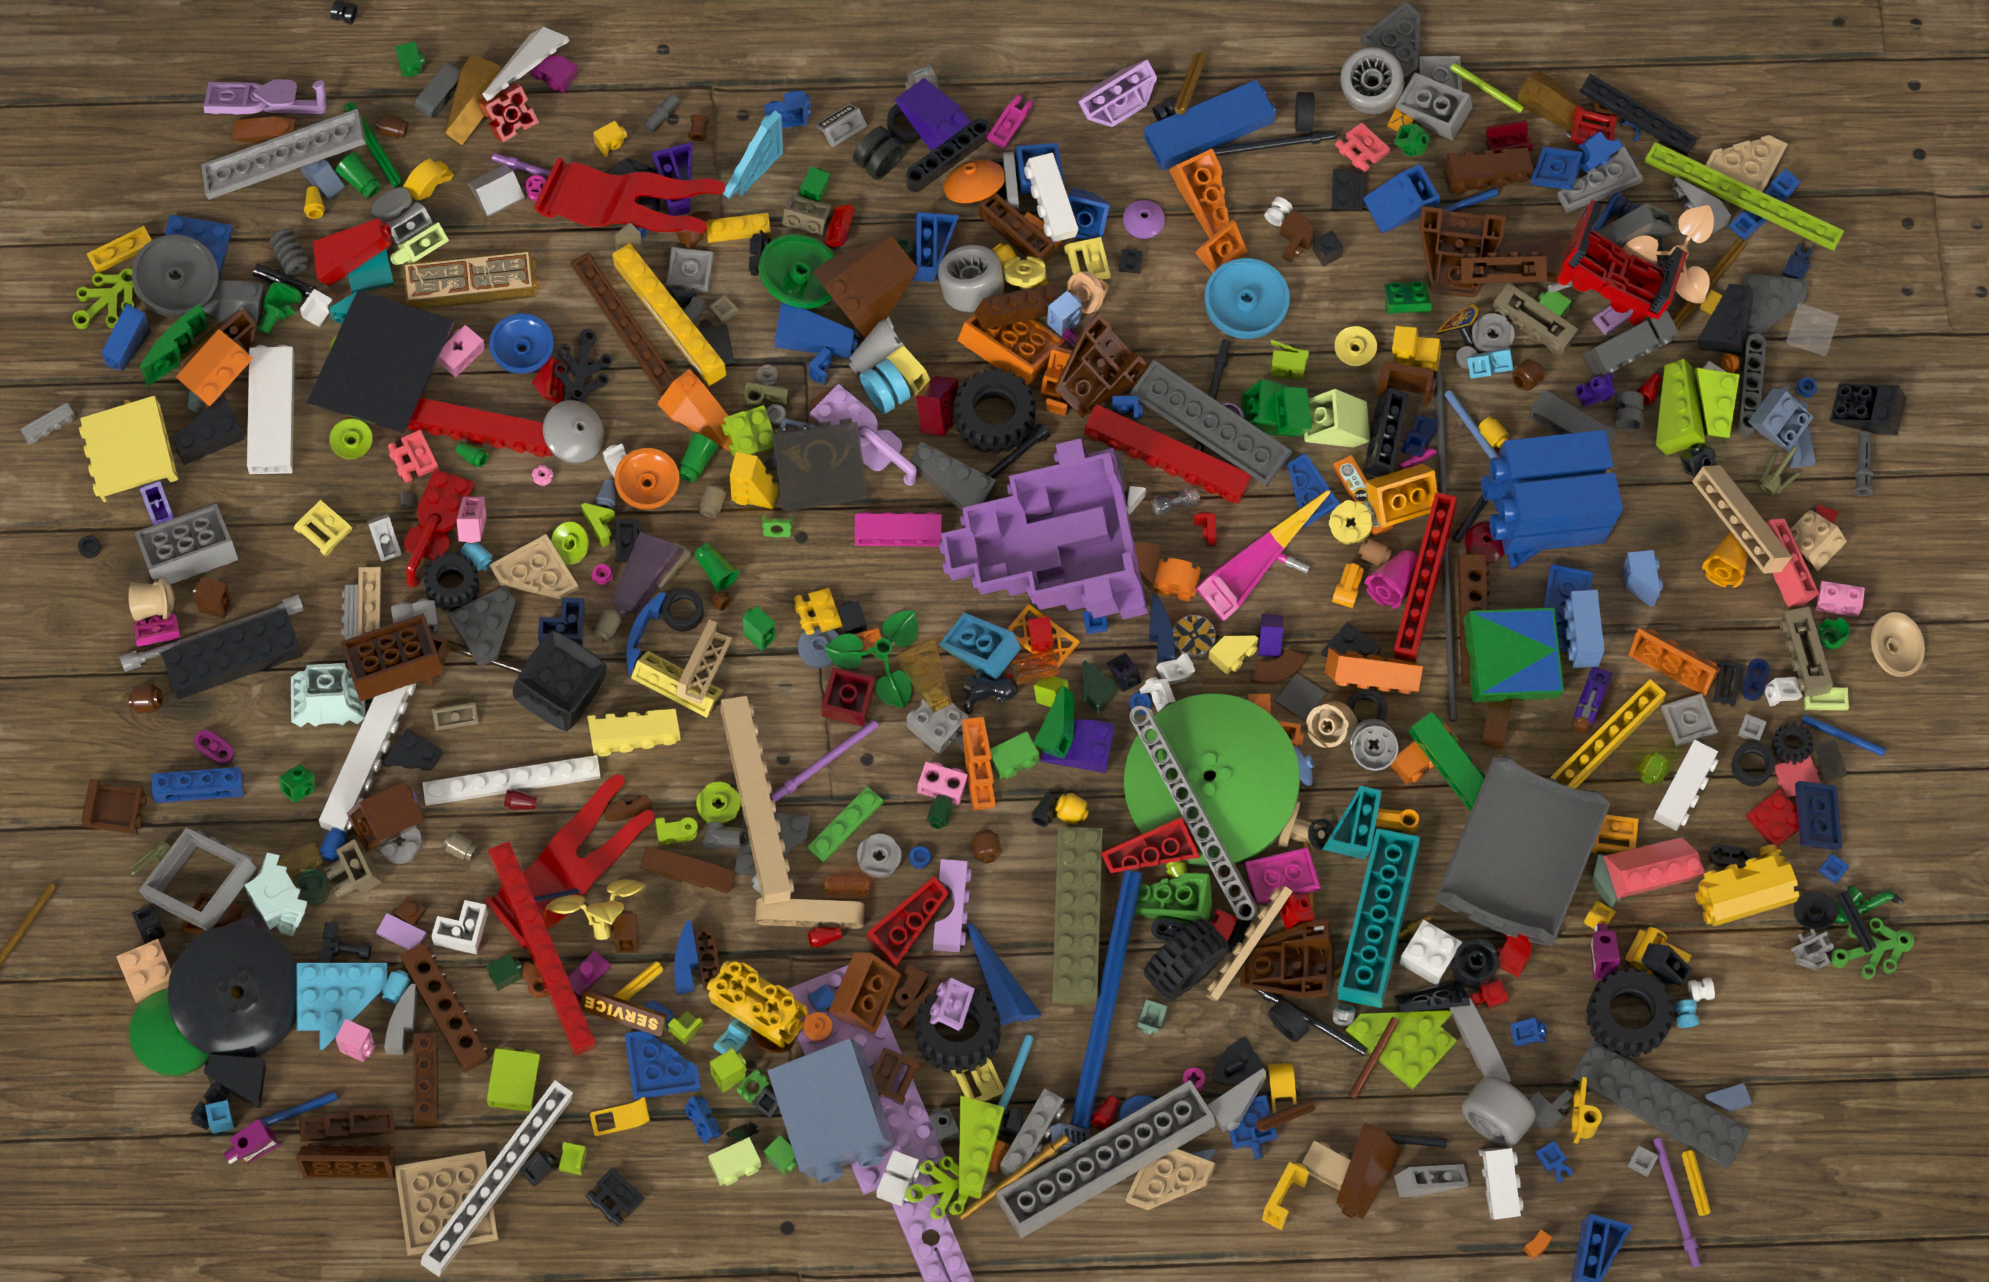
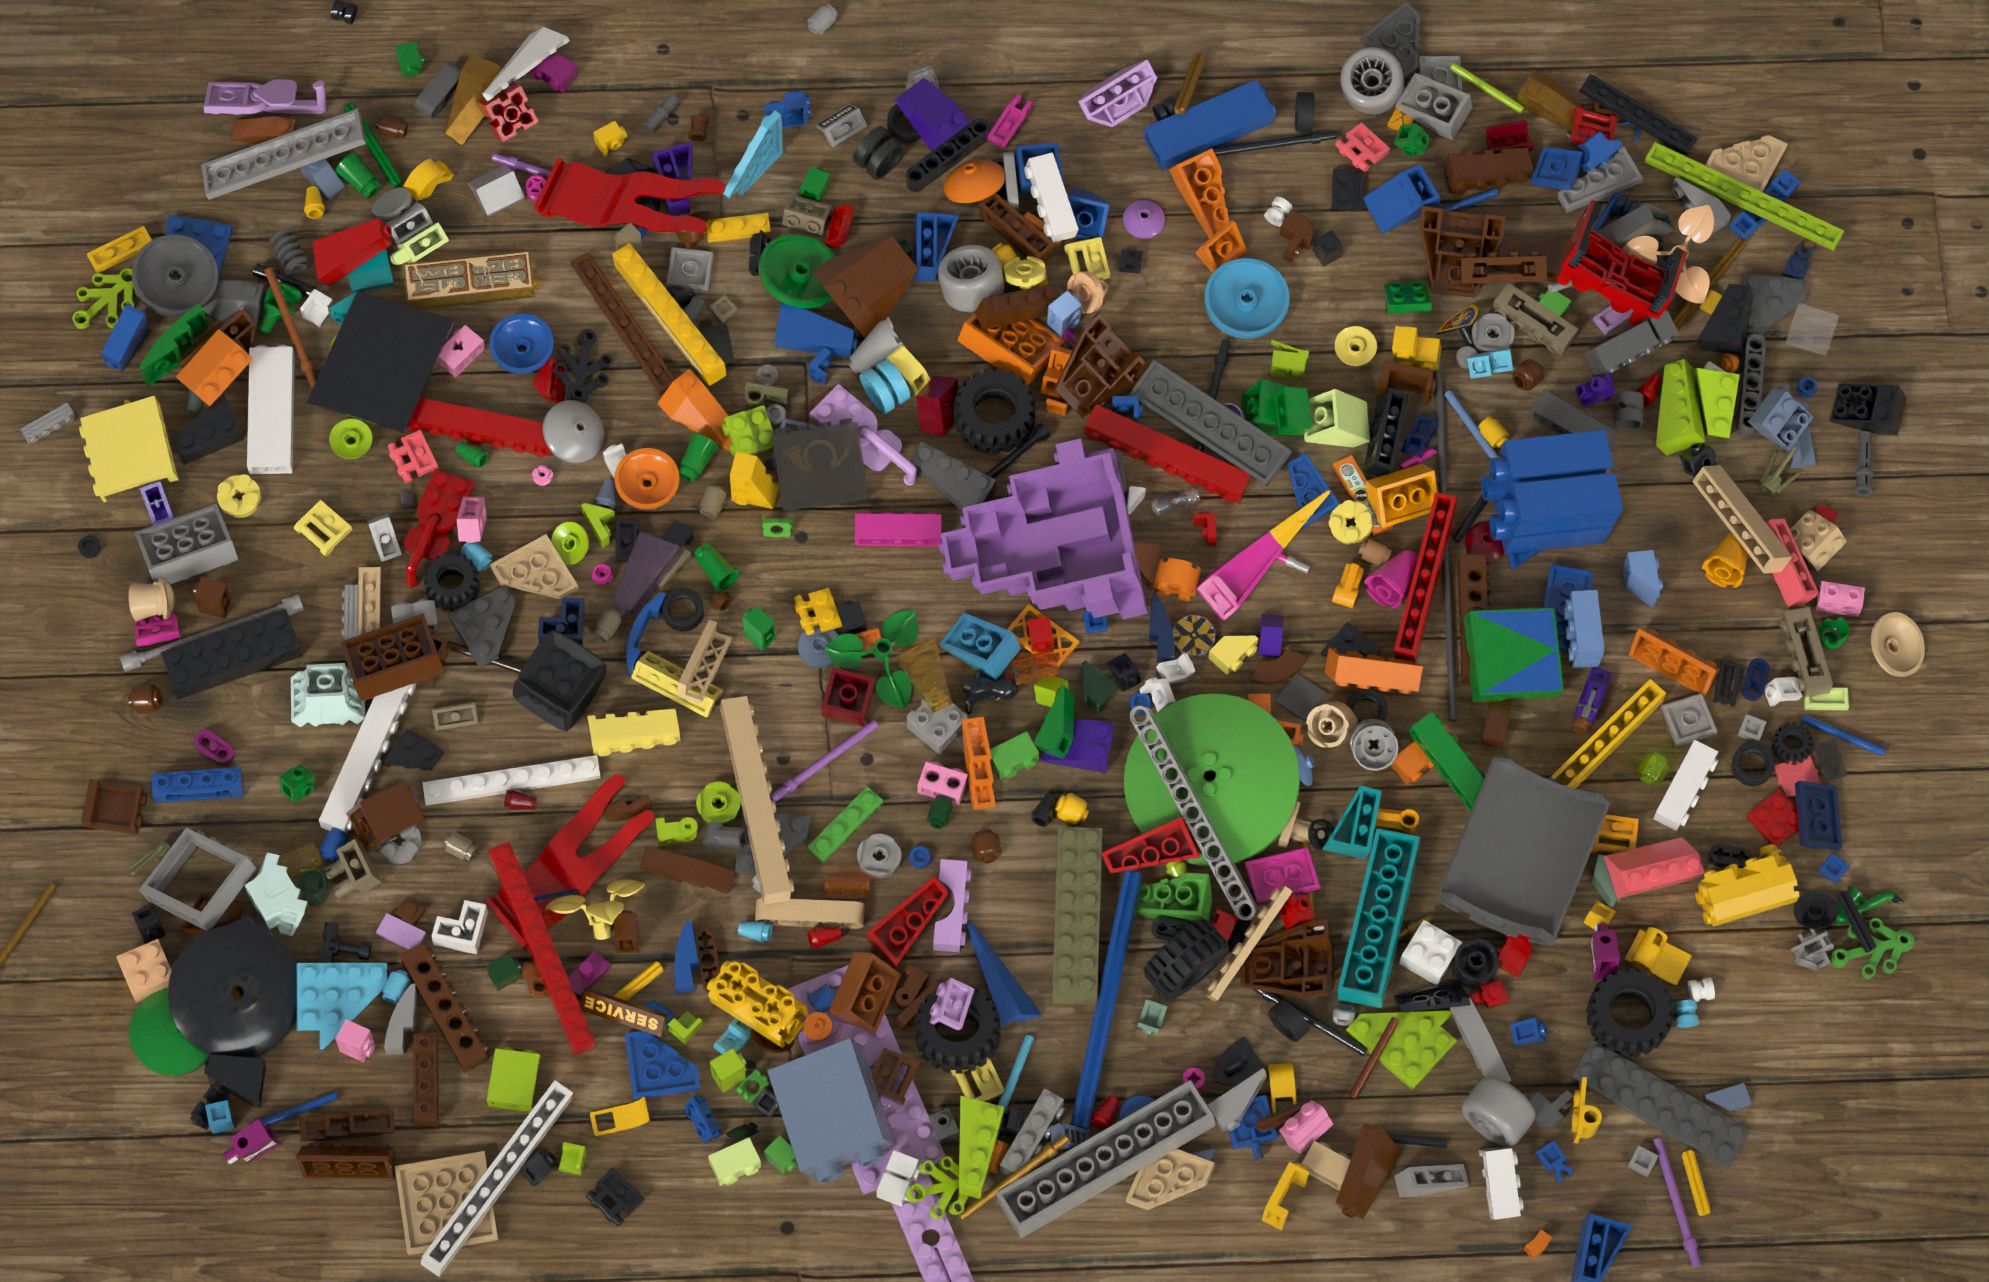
black brick [1641,943,1692,986] -> none
none -> light yellow plate [217,474,261,518]
none -> dark orange bar [264,267,317,388]
none -> black panel [660,520,694,551]
none -> medium azure cone [738,921,773,943]
none -> light grey brick [807,4,838,35]
none -> bright pink brick [1279,1100,1333,1154]

